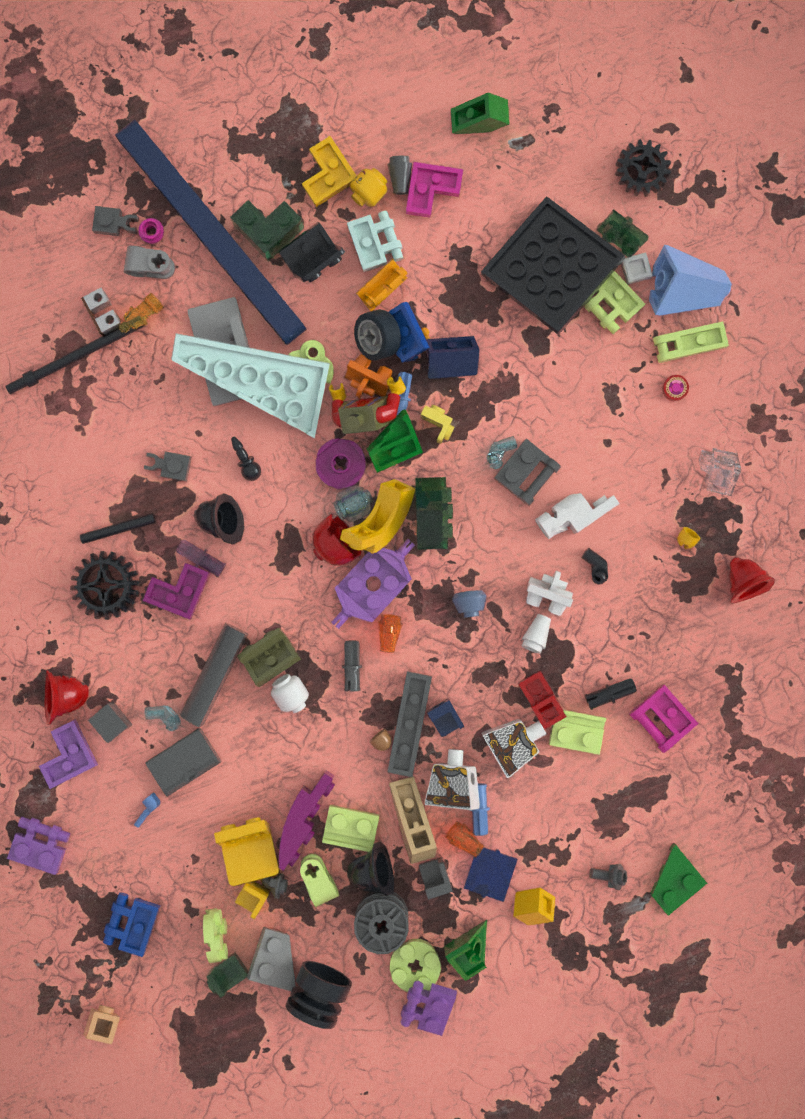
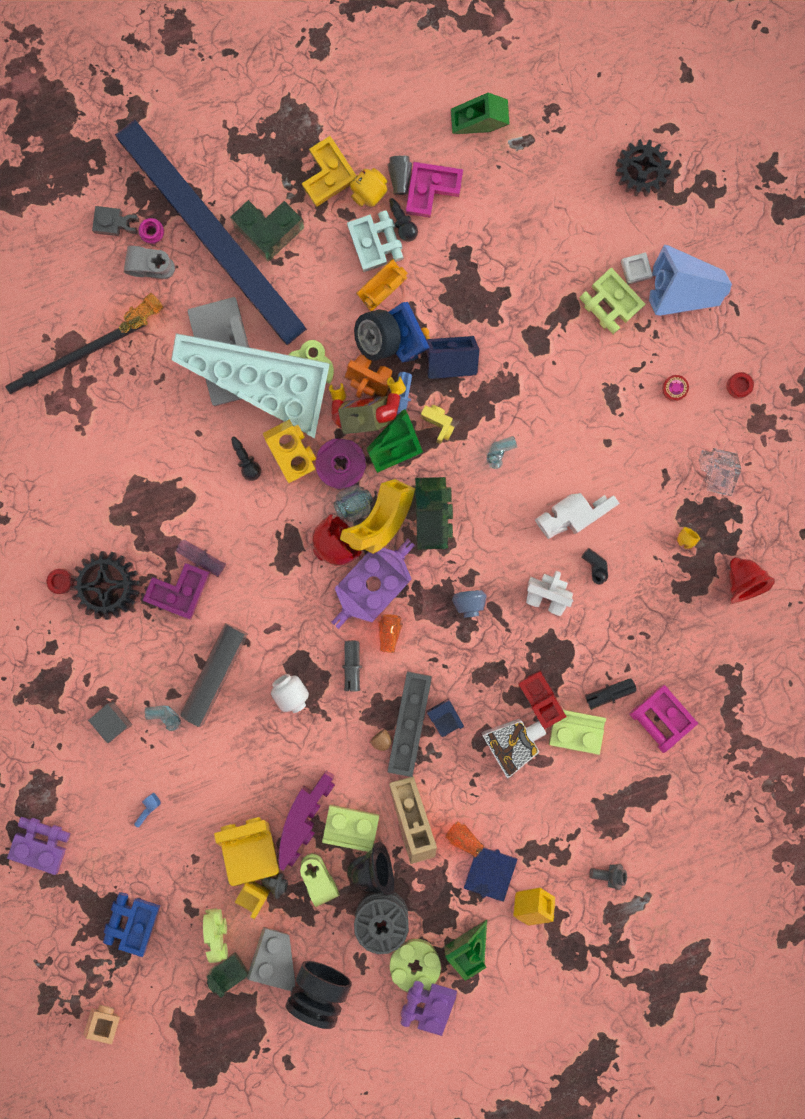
medium lavender plate [39,719,98,789] -> none
red piece [44,670,89,725] -> none
black bar [80,513,156,544] -> none
flat silver piece [81,288,123,336] -> none
dark grey plate [144,452,192,482] -> none
dark grey piece [145,728,221,797] -> none
black piece [194,493,244,545] -> none
olive bracket [237,628,301,687] -> none
black bracket [278,222,345,283] -> none
dark grey panel [419,857,453,900] -> none
torso [425,749,480,810] -> none
medium blue axle [470,783,490,836] -> none
black plate [481,196,625,335] -> none
dark grey plate [494,439,561,506] -> none
white cone [522,614,551,654] -> none
clear green hips [596,209,648,258] -> none
green wing [650,843,708,916] -> none
yellowish green plate [653,321,729,363] -> none
none -> red tile [46,569,74,594]
none -> yellow brick [263,419,316,483]
none -> black bar [389,198,418,242]
none -> red tile [727,372,754,399]

